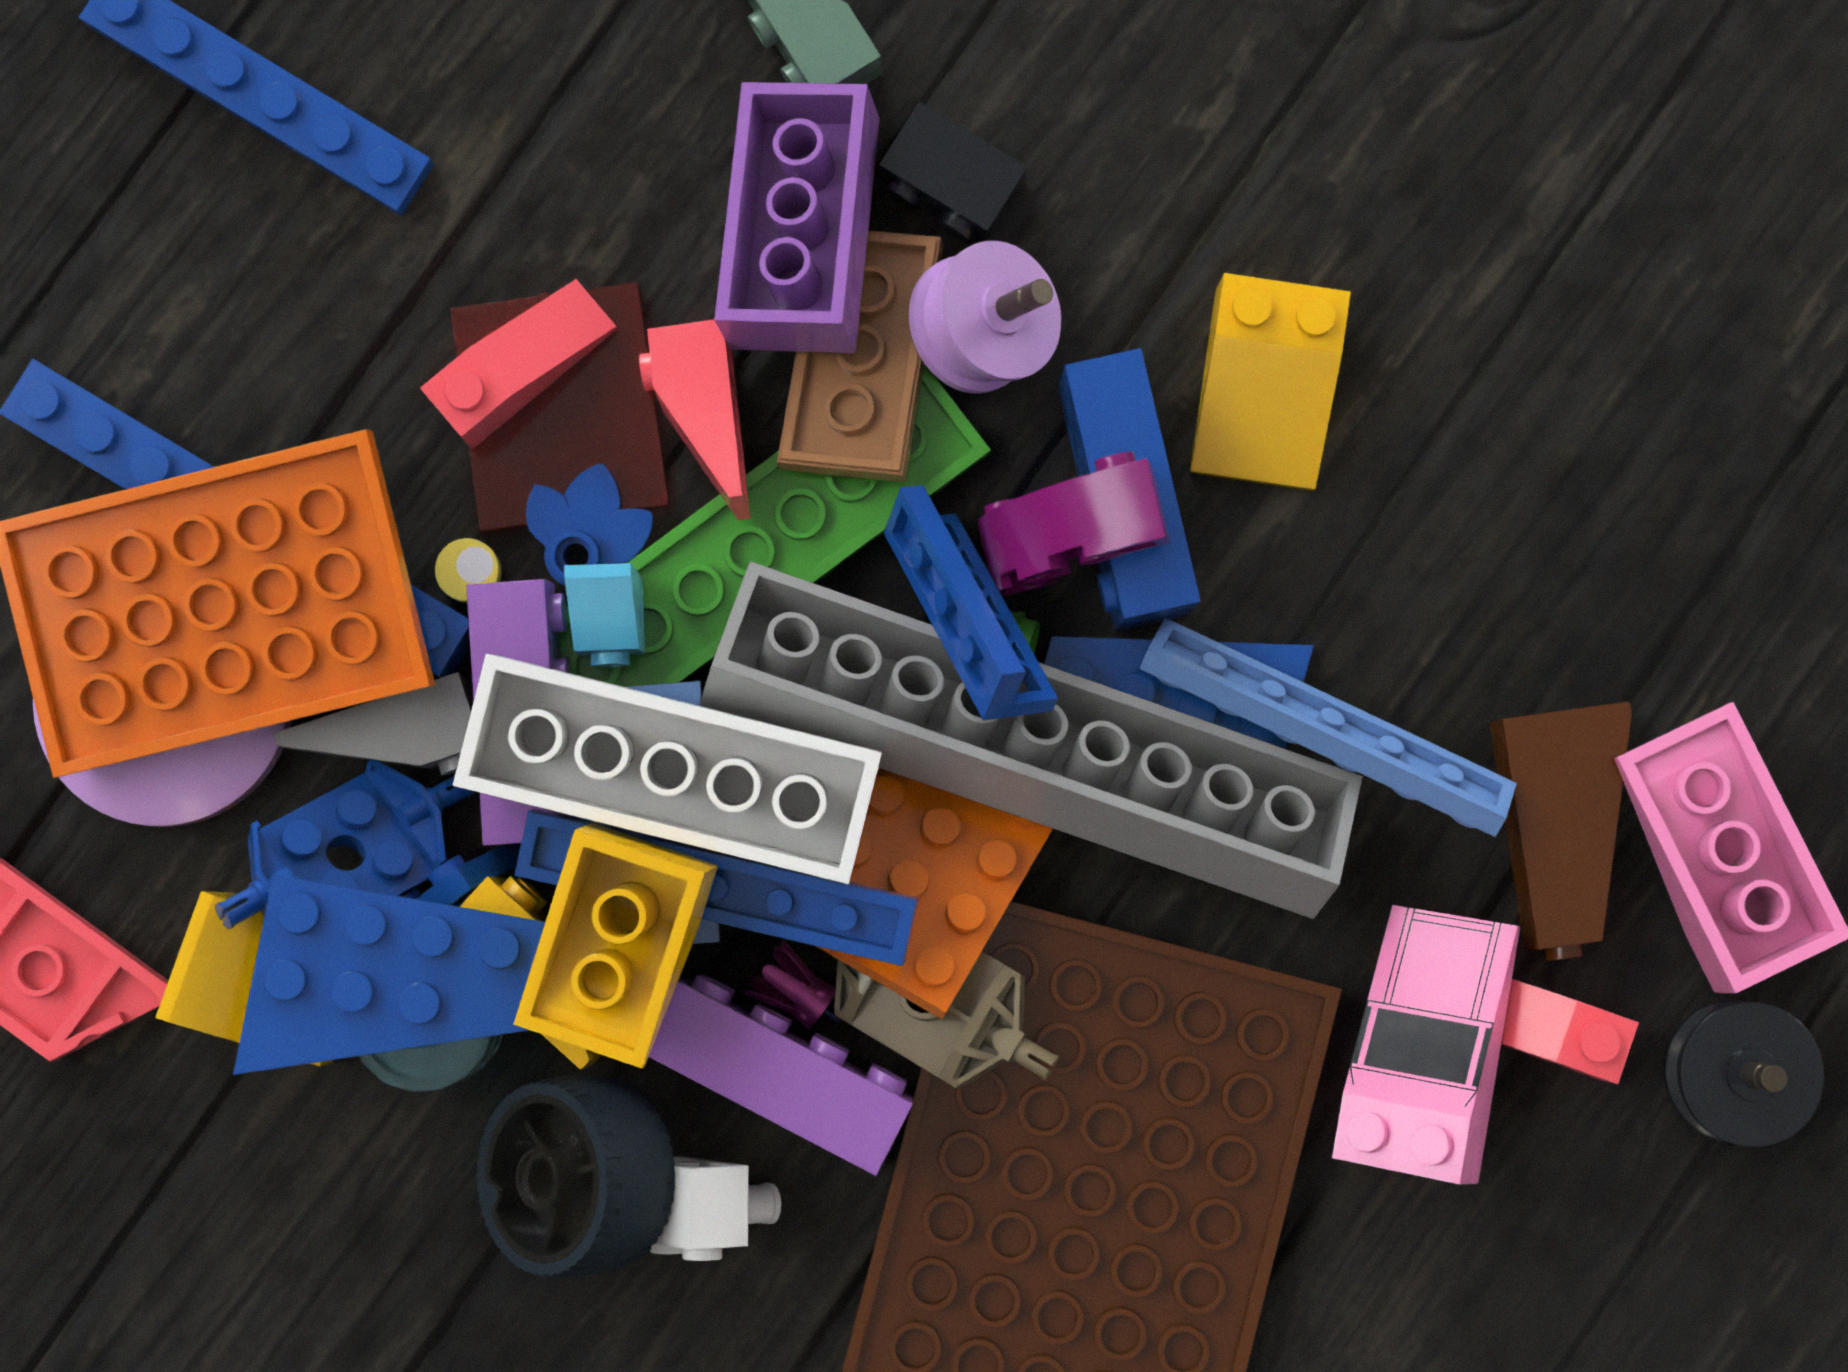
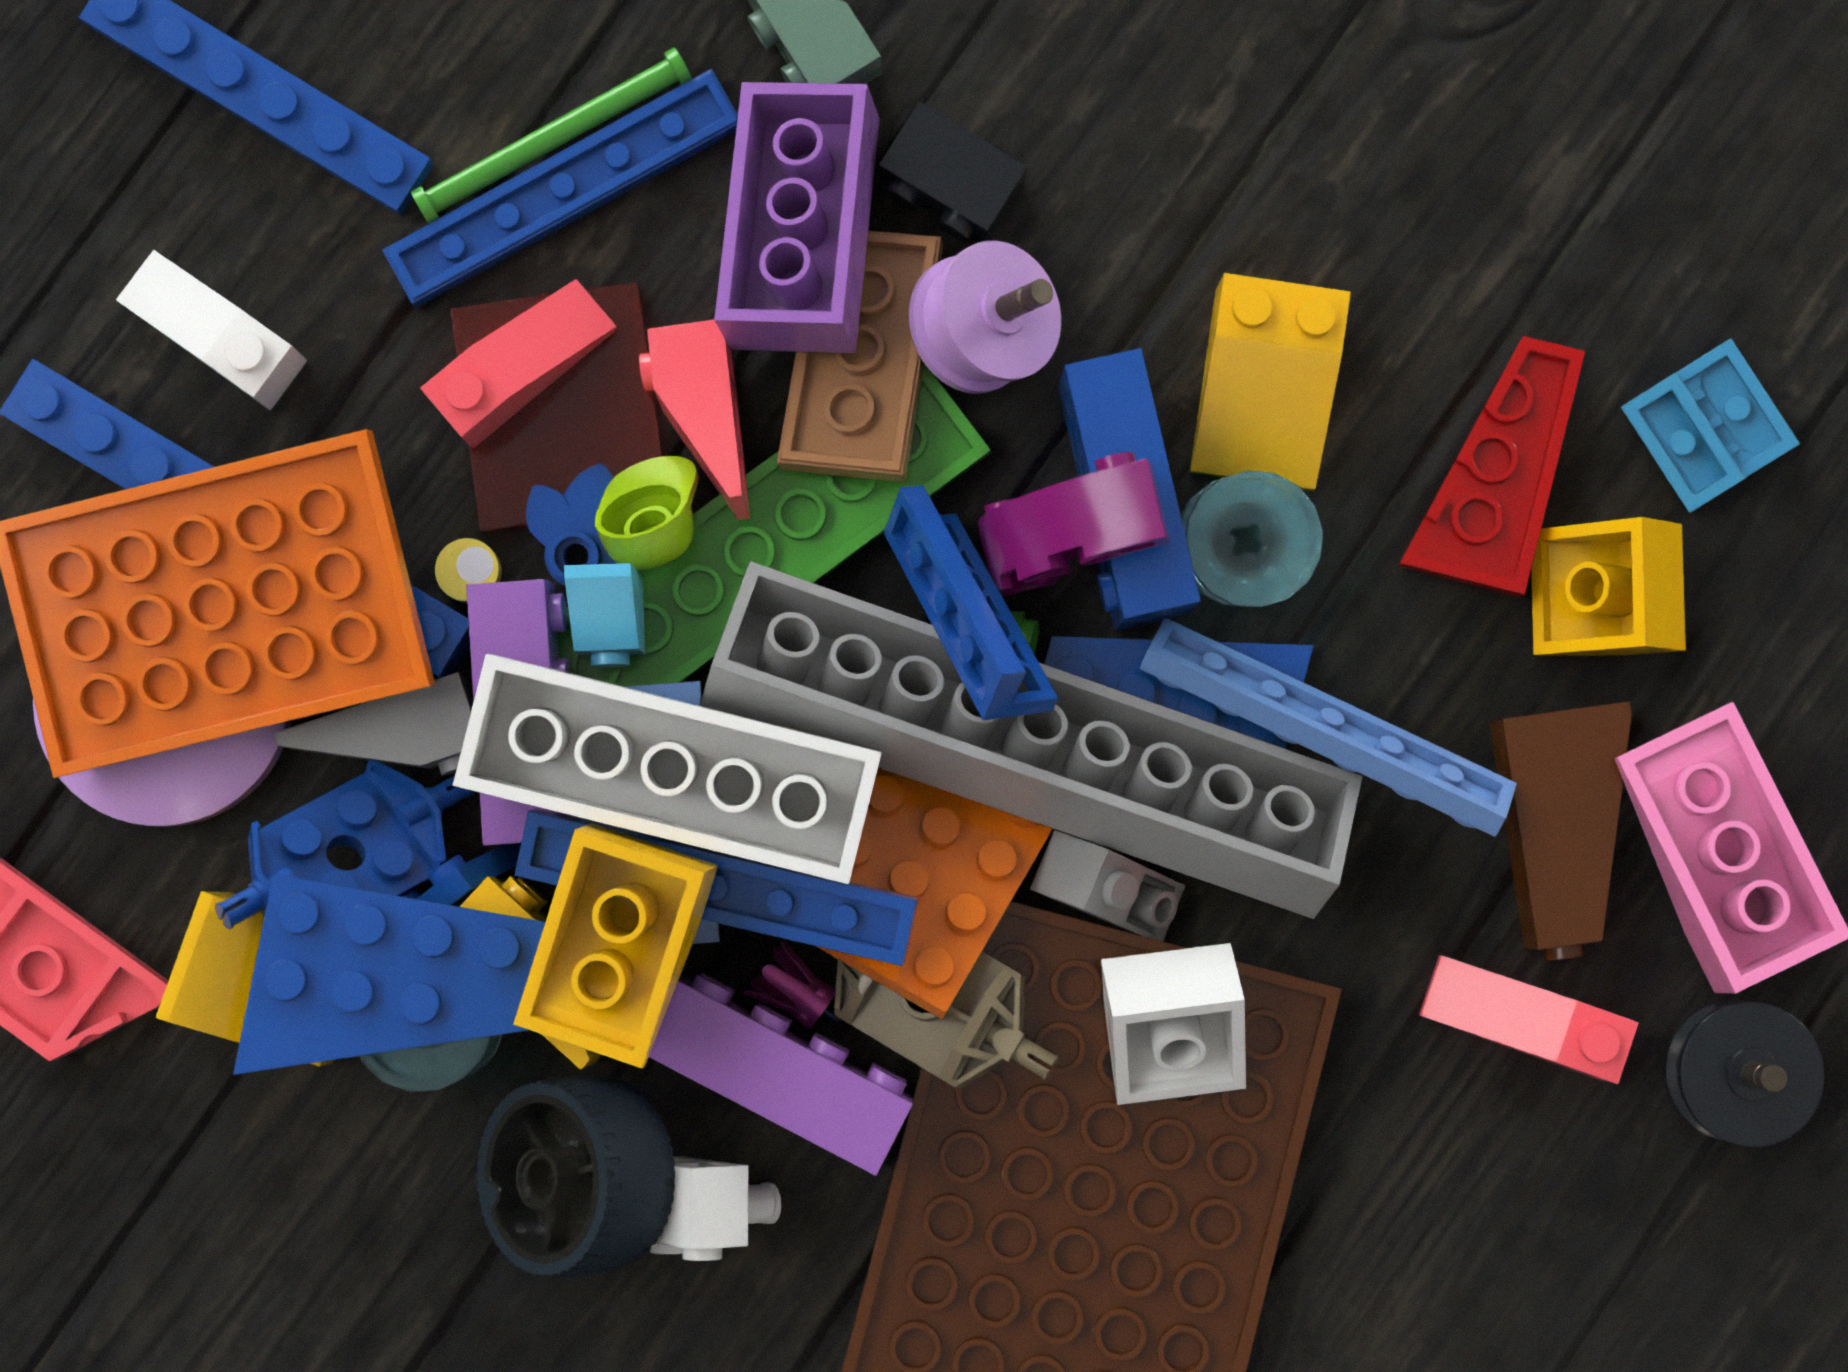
bright pink slope [1332,905,1520,1185] -> none
none -> white slope [116,250,308,410]
none -> blue tile [382,69,738,308]
none -> bright green bar [411,47,692,224]
none -> lime cap [595,456,699,570]
none -> light grey slope [1030,830,1185,942]
none -> white slope [1101,943,1246,1105]
none -> clear light blue wheel [1181,470,1323,607]
none -> red wing [1397,336,1585,598]
none -> yellow slope [1531,517,1686,656]
none -> dark azure slope [1621,338,1800,513]

